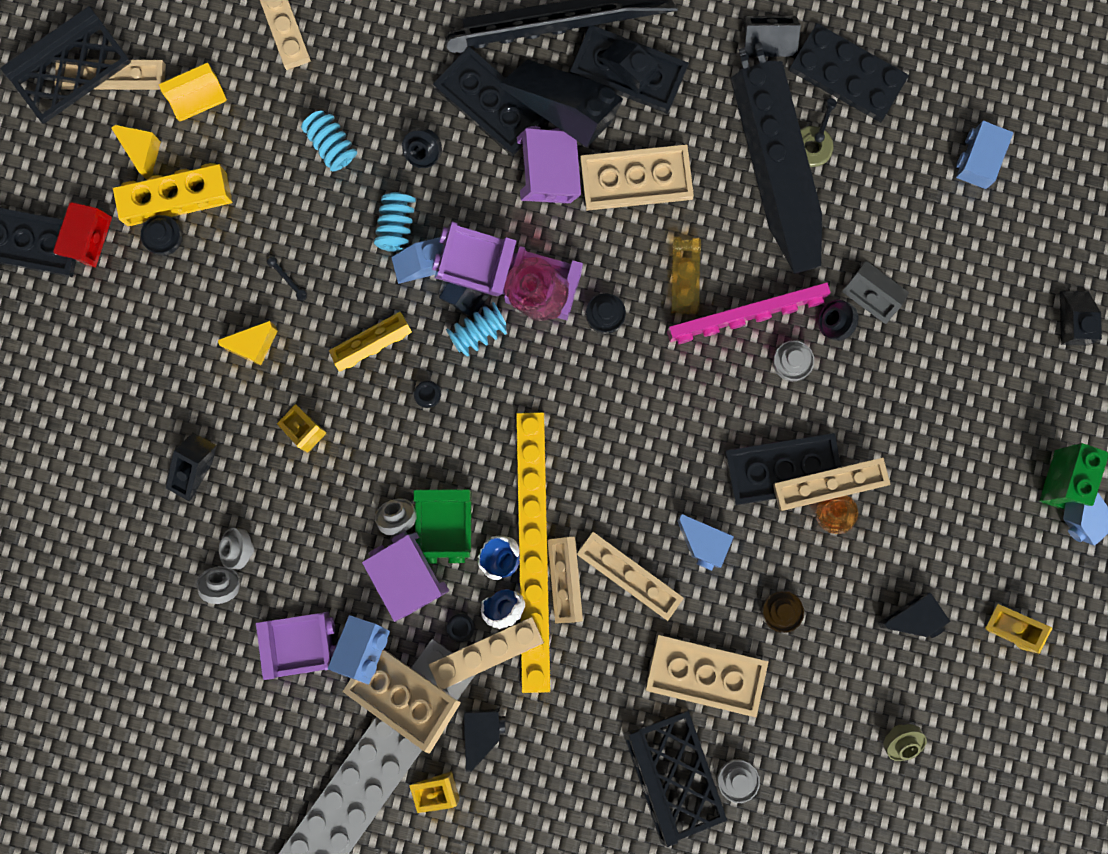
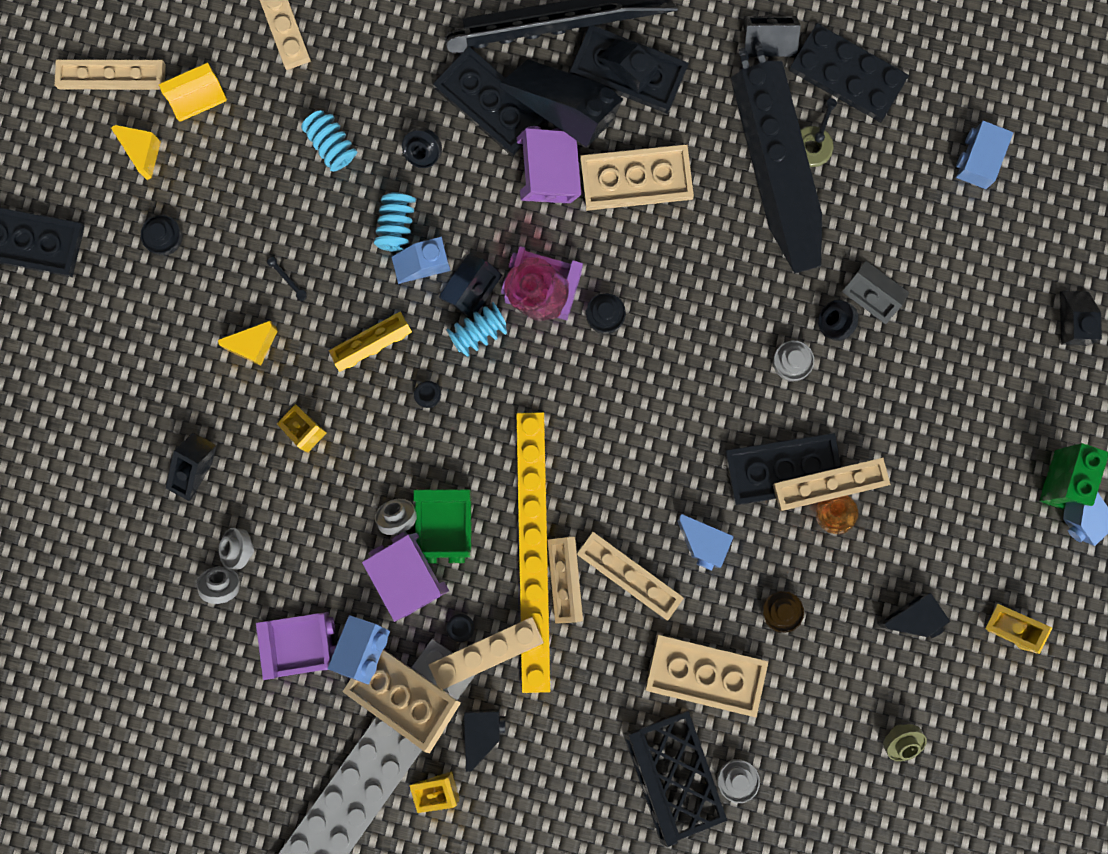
black fence [0,6,131,124] -> none
red panel [53,202,112,268] -> none
yellow brick [113,163,233,227] -> none
medium lavender panel [432,221,516,297] -> none
blue hair [478,536,520,580] -> none
hair [481,589,525,630] -> none
dark pink plate [667,283,831,344] -> none
clear yellow plate [671,237,701,314] -> none

